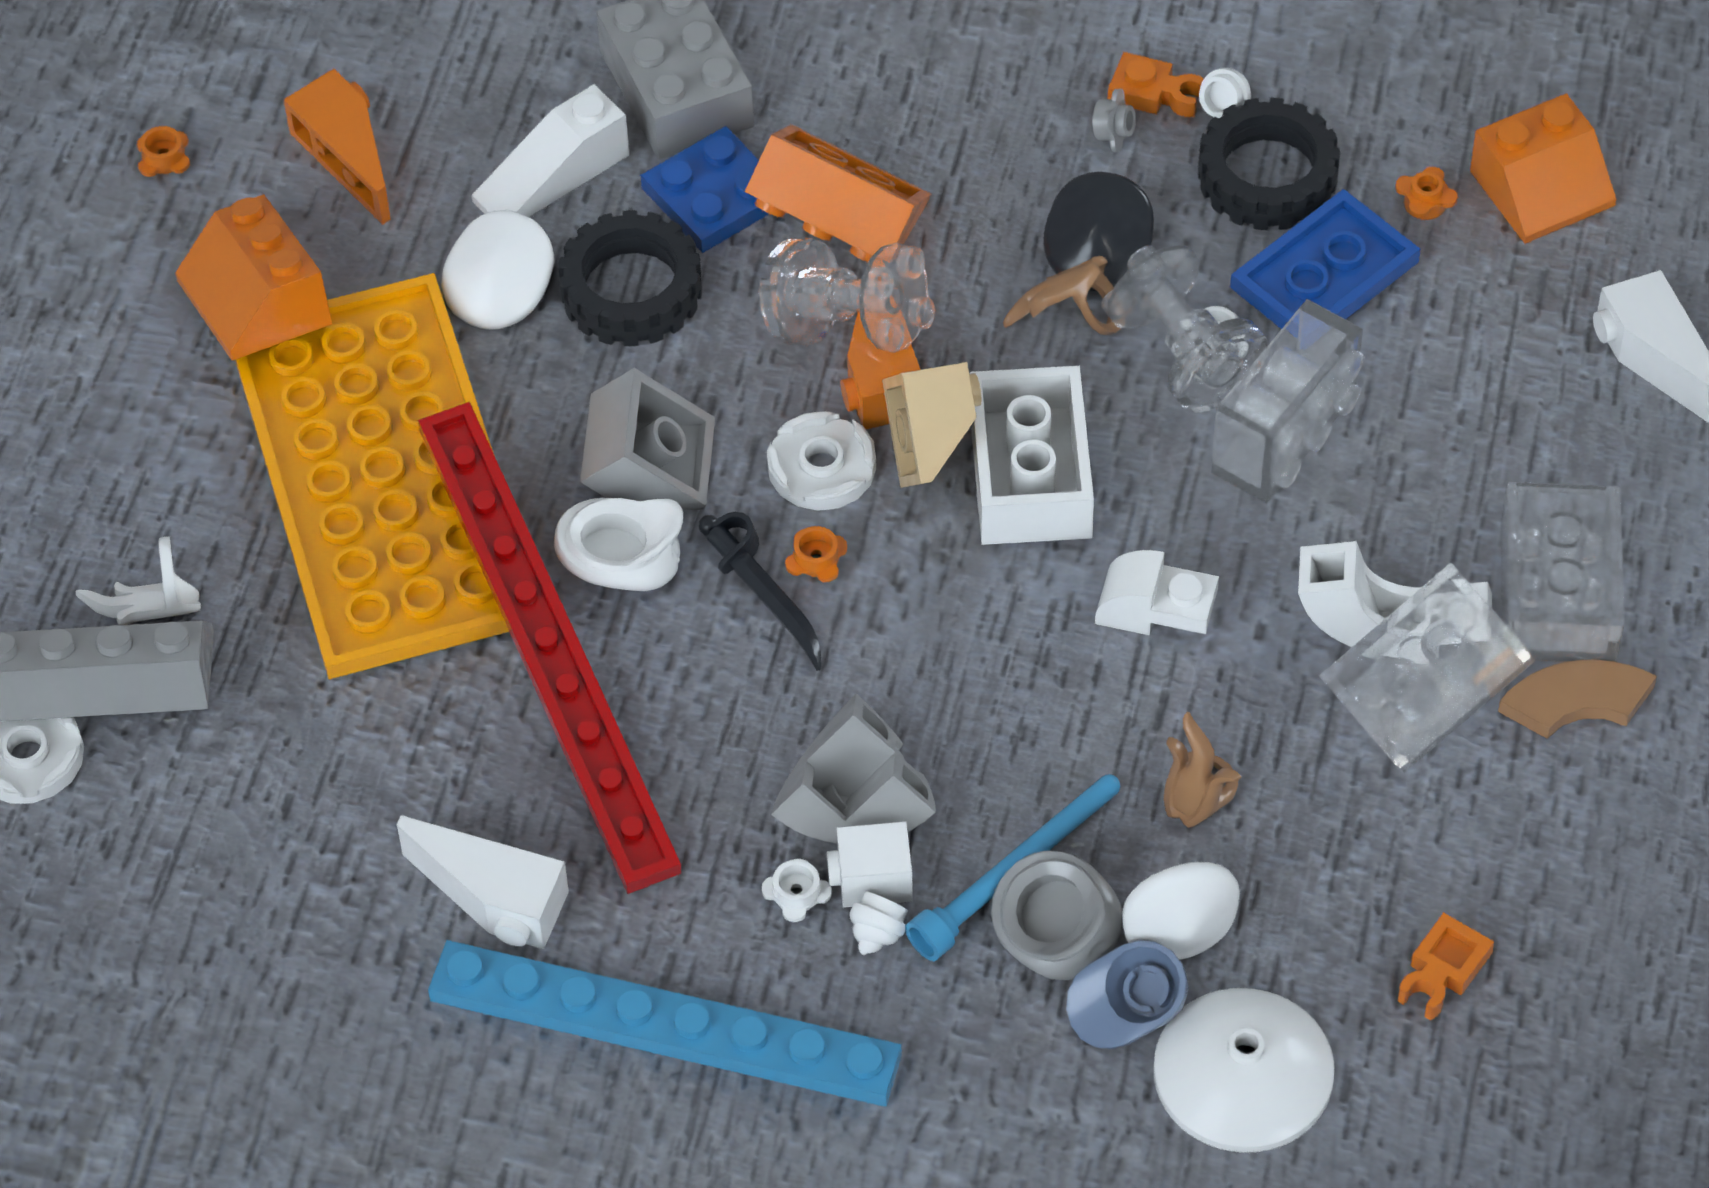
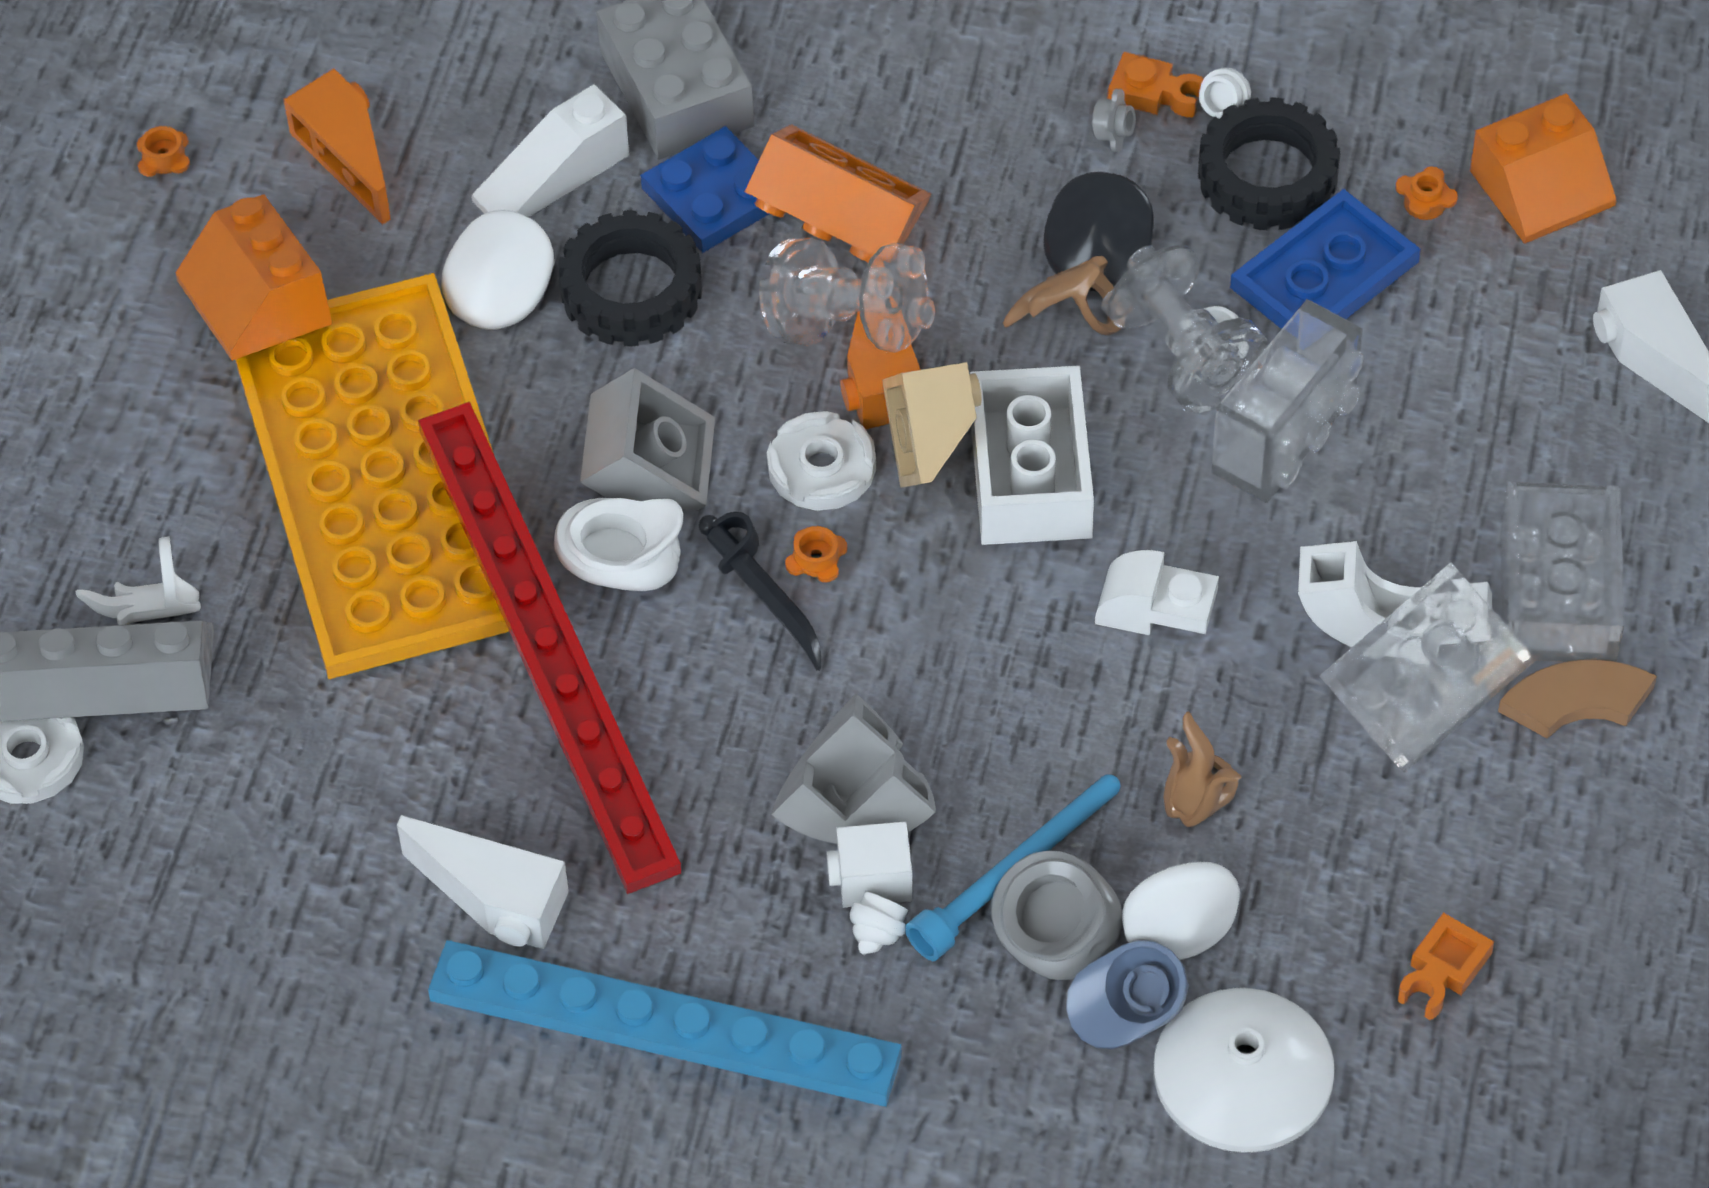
white plate [762,859,832,922] -> none

